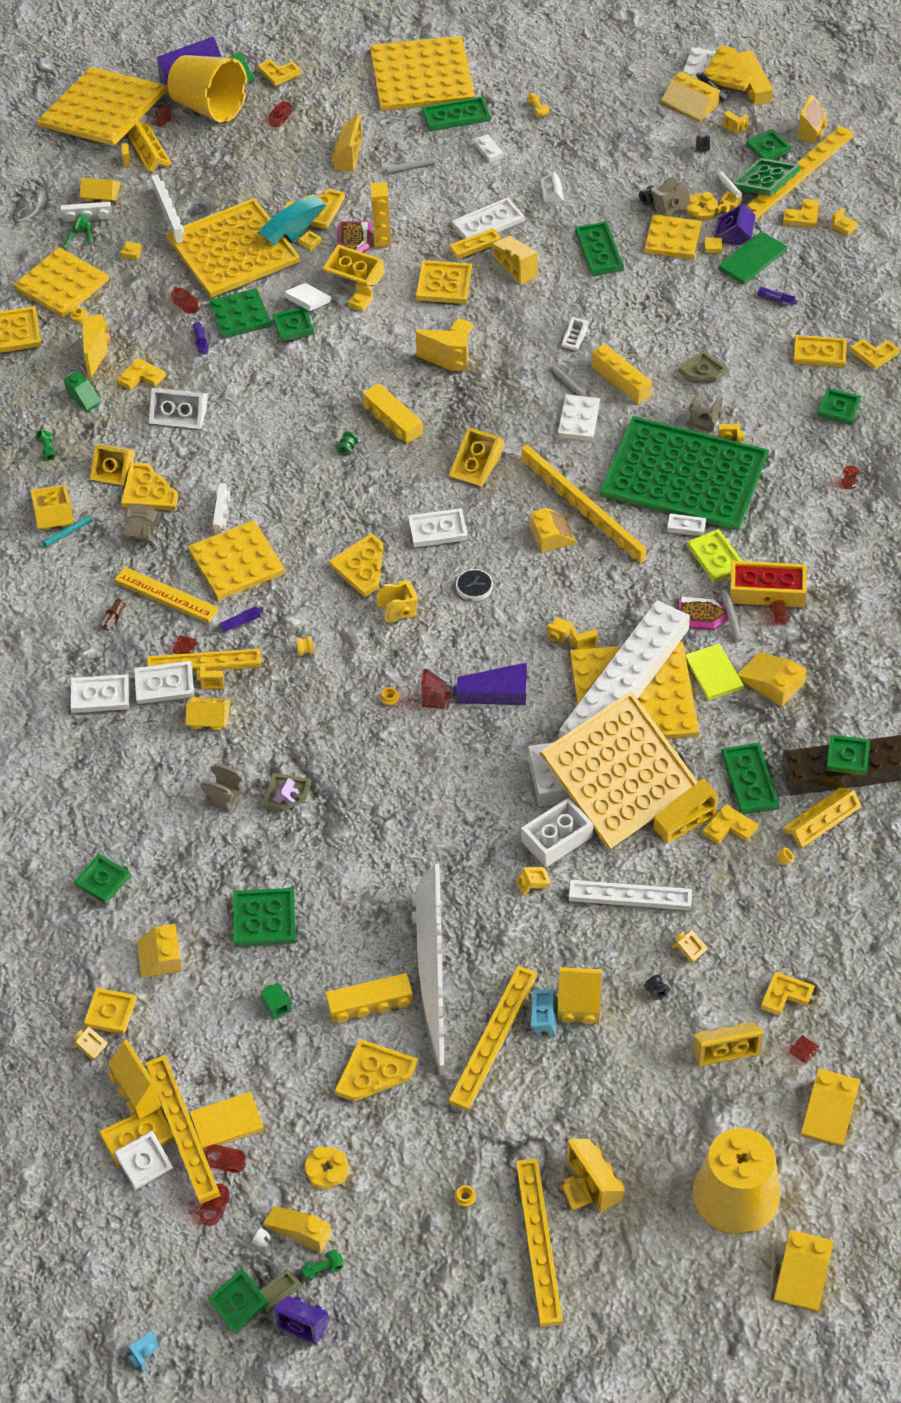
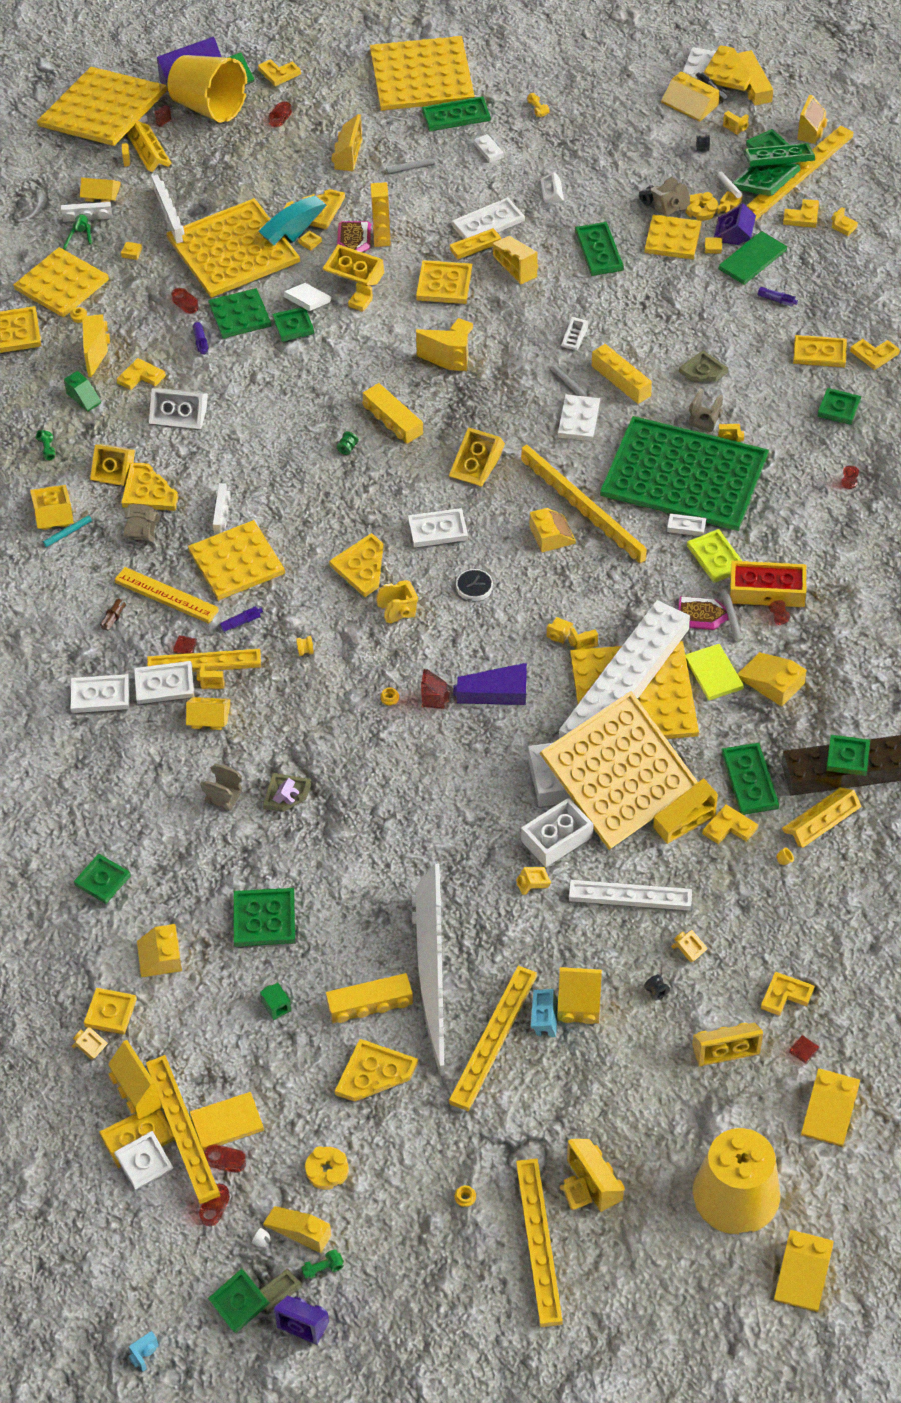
none -> green tile [744,143,815,167]

